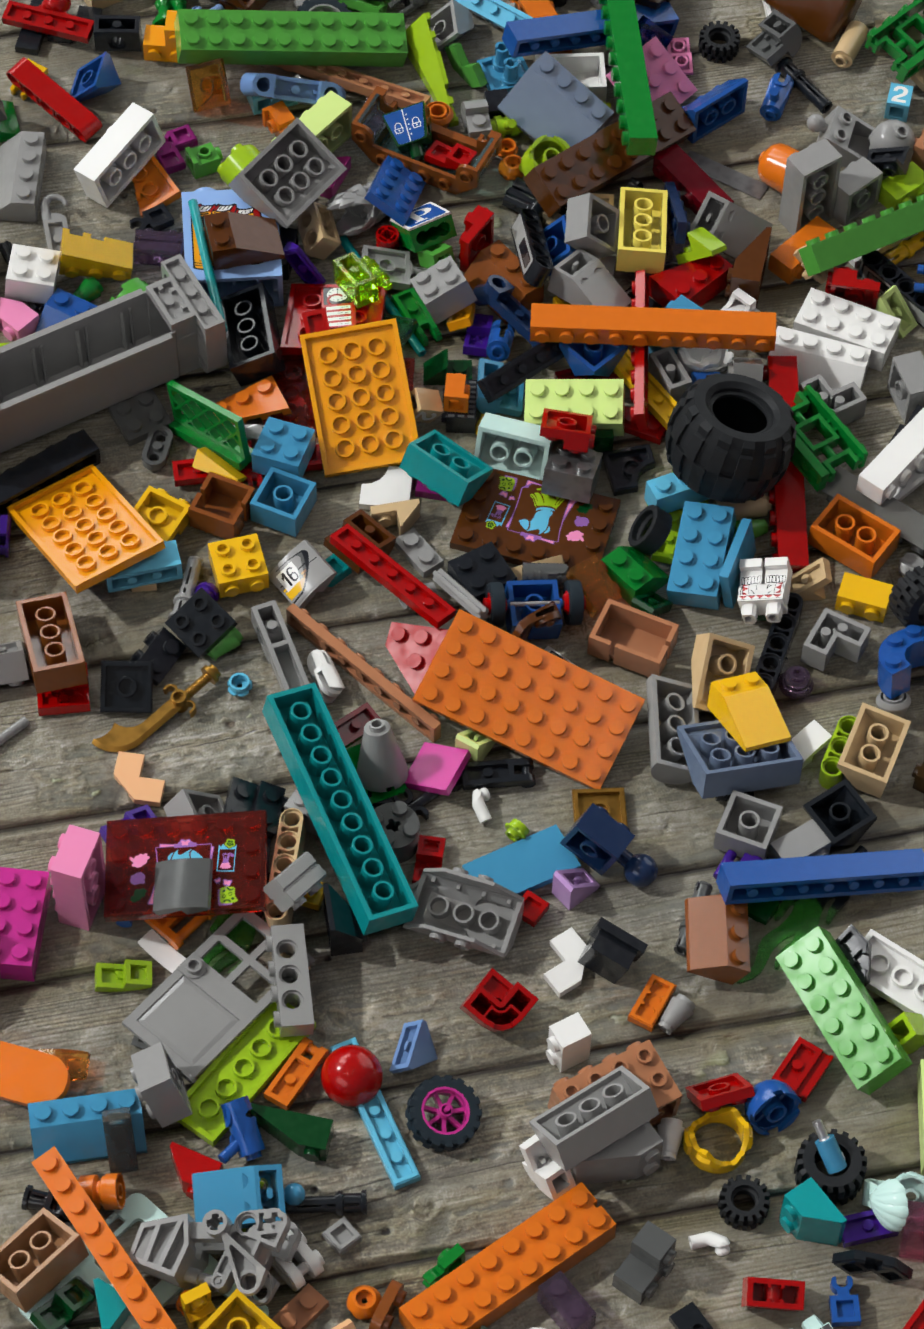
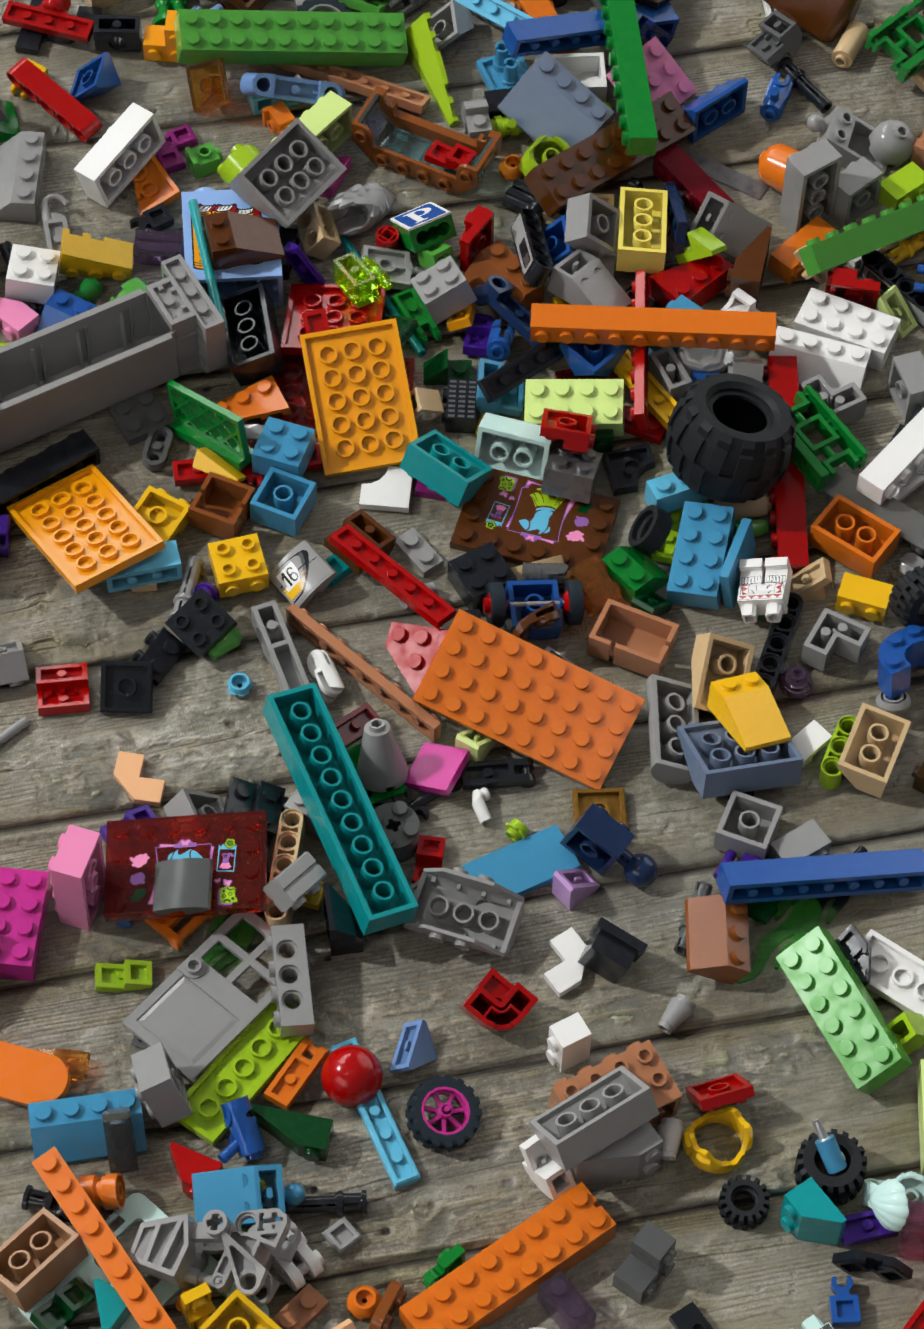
dark orange brick [16,591,88,694] -> none
pearl gold sword [92,664,221,752] -> none
white sticker [138,929,187,973] -> none
sticker [321,282,356,328] -> none
blue plate [364,155,426,226] -> none
tan slope [370,498,420,536] -> none
torso [382,101,433,161] -> none
orange cone [427,101,454,128] -> none
light grey axle [432,568,489,620] -> none
bright green tile [444,43,488,88] -> none
orange brick [444,373,470,413] -> none
orange plate [498,138,518,158] -> none
red plate [522,890,550,927] -> none
orange plate [627,974,677,1032] -> none
bright pink slope [666,37,693,75] -> none
white arm [688,1231,730,1256] -> none
black tyre [698,21,740,63] -> none
red brick [741,1277,805,1312] -> none
blue cylinder [744,1079,801,1135] -> none
red plate [772,1037,834,1103] -> none
black slope [803,779,877,847] -> none
black bracket [866,146,914,177] -> none
medium azure brick [884,82,914,122] -> none

